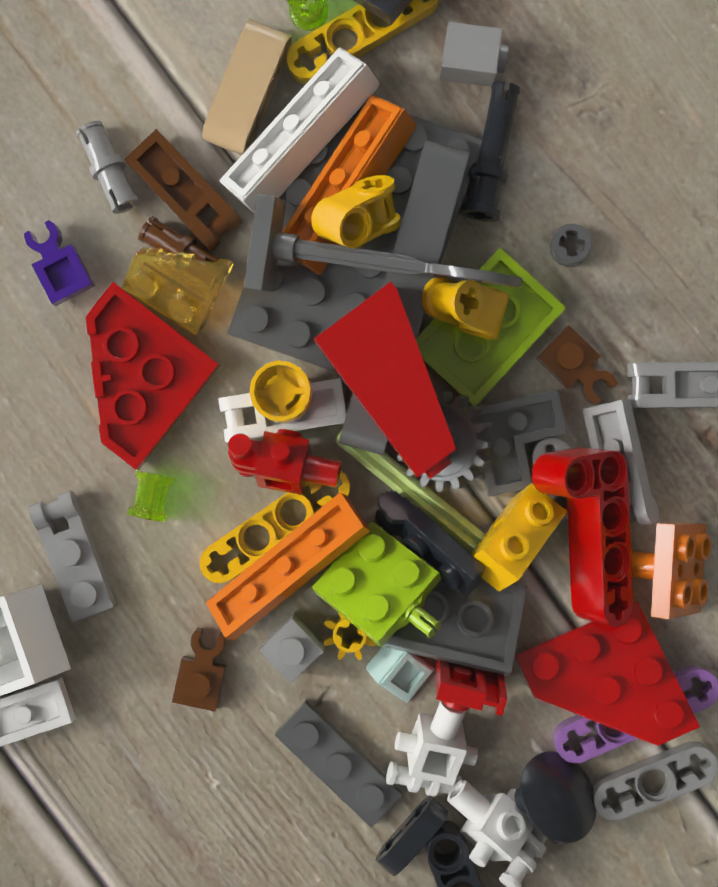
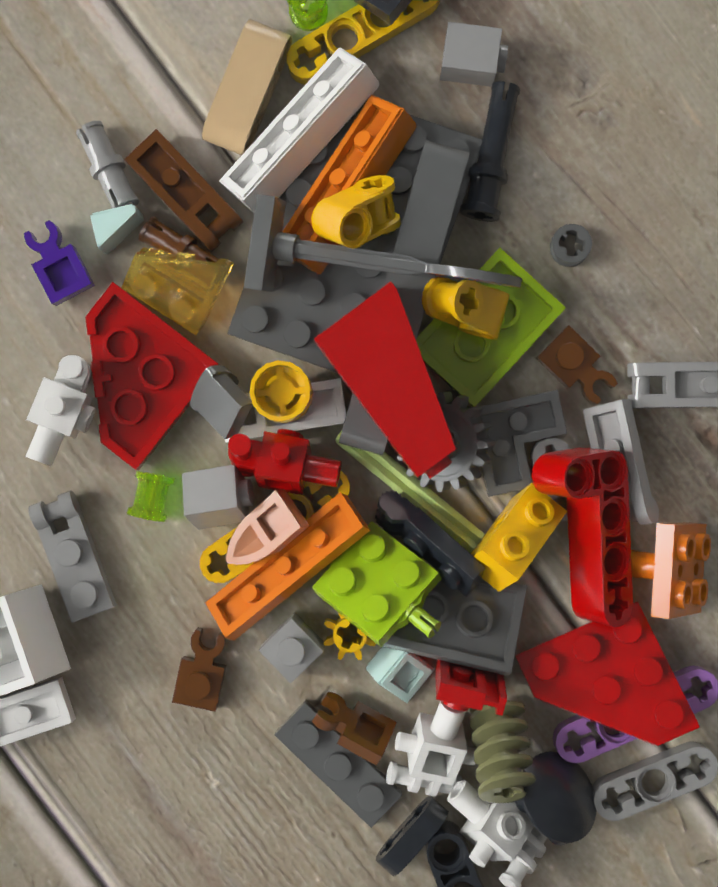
none -> white piece [25,355,95,466]
none -> light aqua slope [90,204,144,254]
none -> light grey brick [182,465,255,530]
none -> tile [190,365,253,439]
none -> plate [226,489,310,565]
none -> reddish brown plate [312,692,397,765]
none -> olive piece [469,700,536,803]

